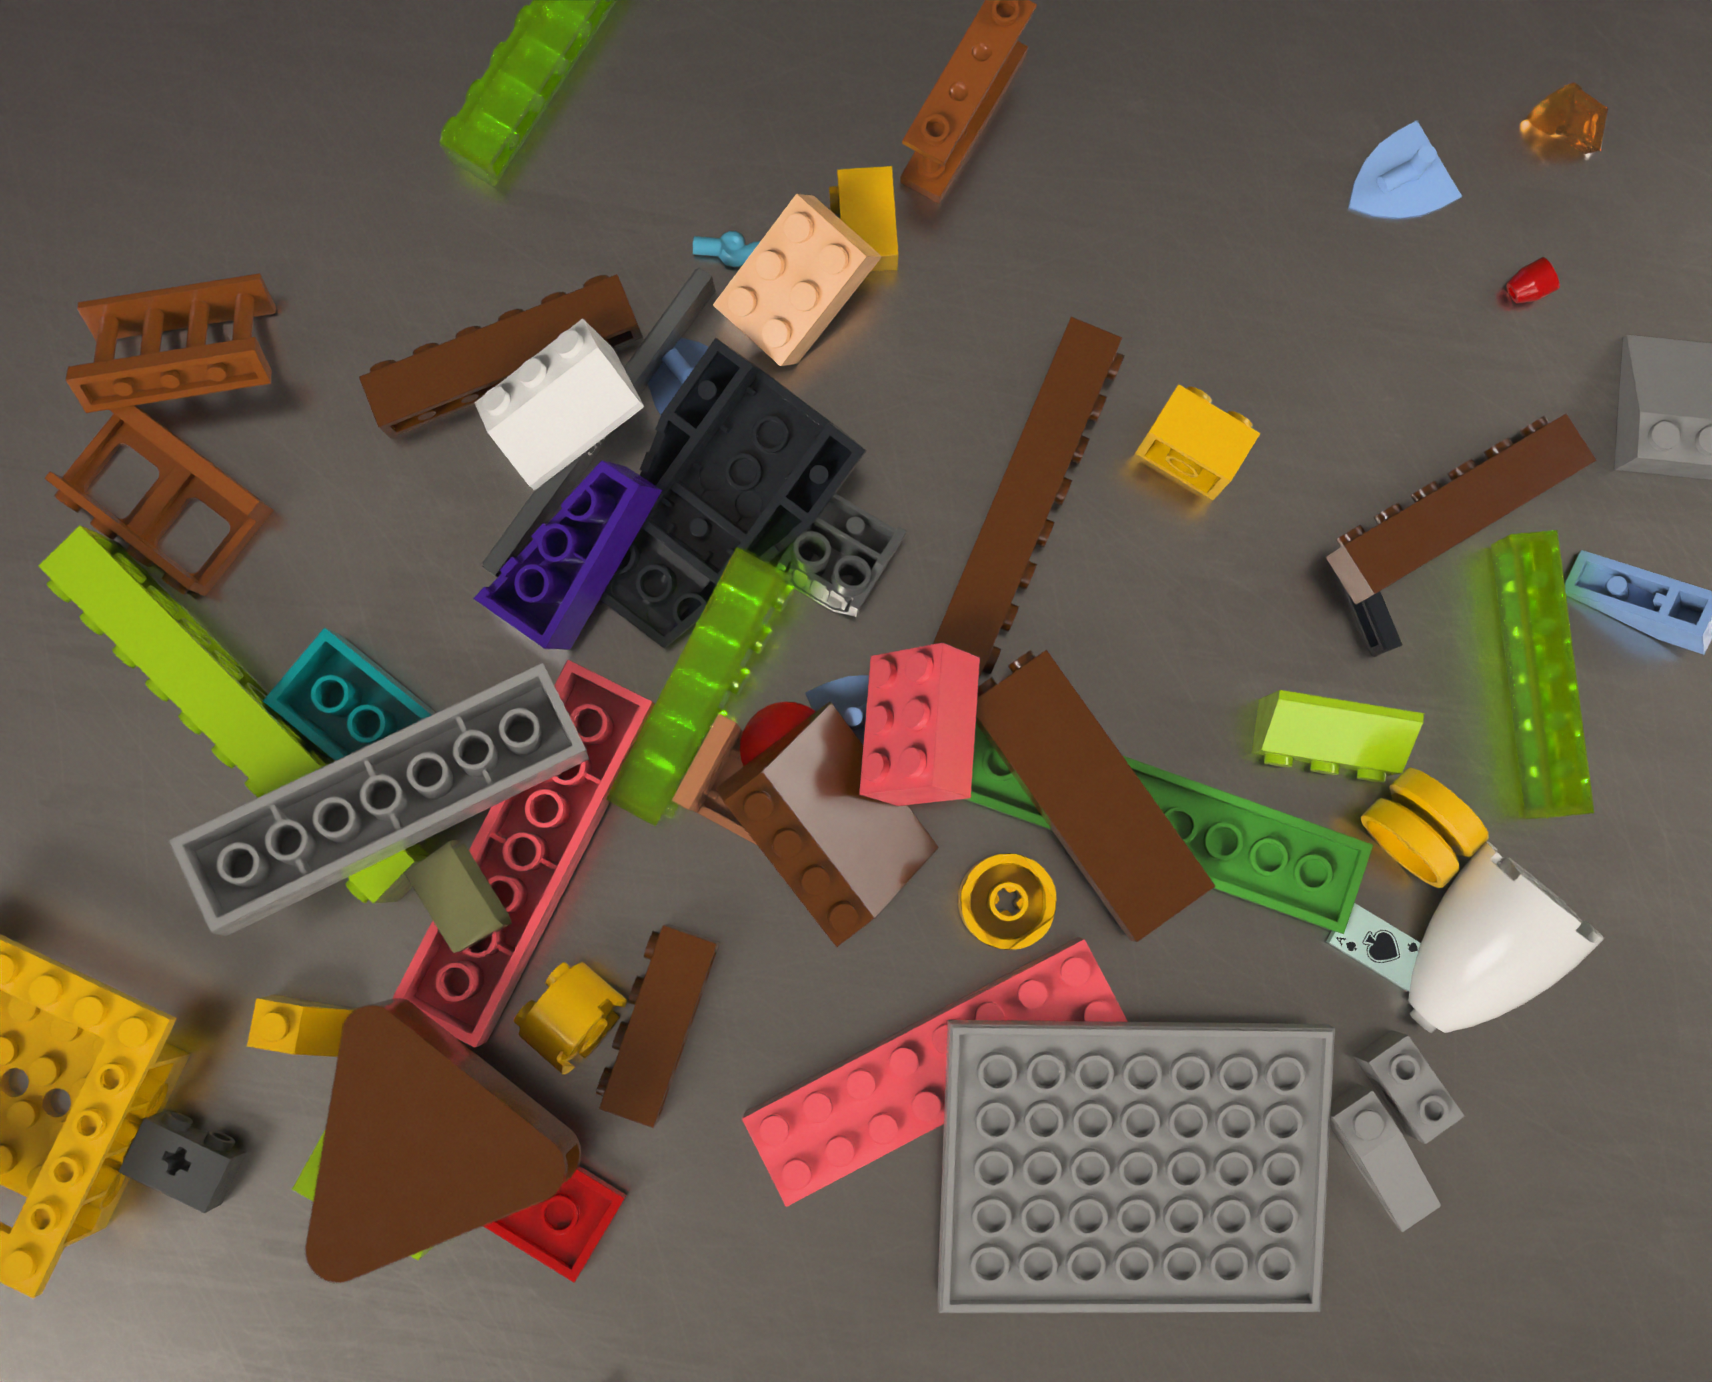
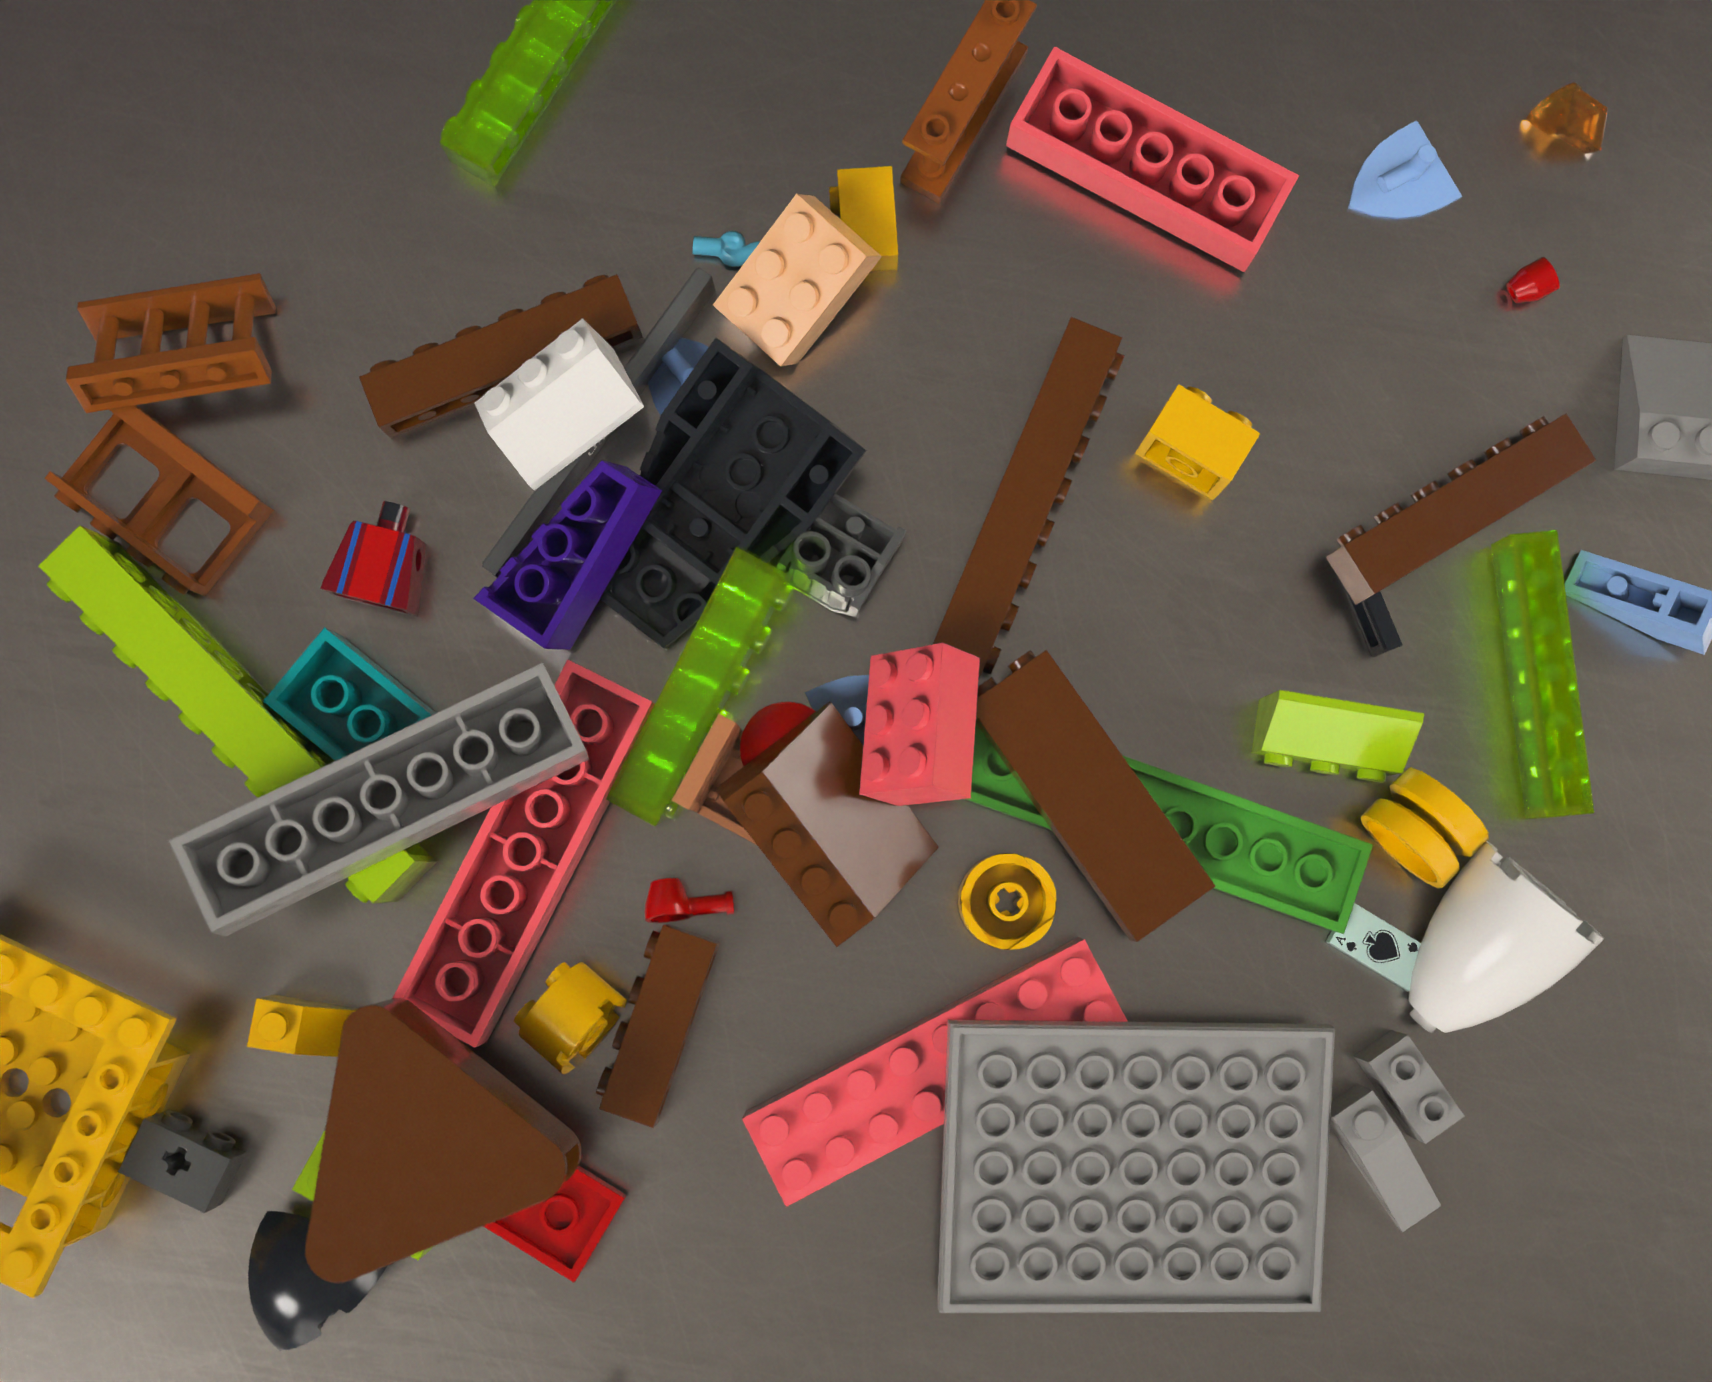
olive piece [405,840,511,953] -> none
none -> black brick [248,1211,388,1351]
none -> torso [320,501,426,617]
none -> red bar [645,878,734,923]
none -> coral brick [1006,46,1299,273]

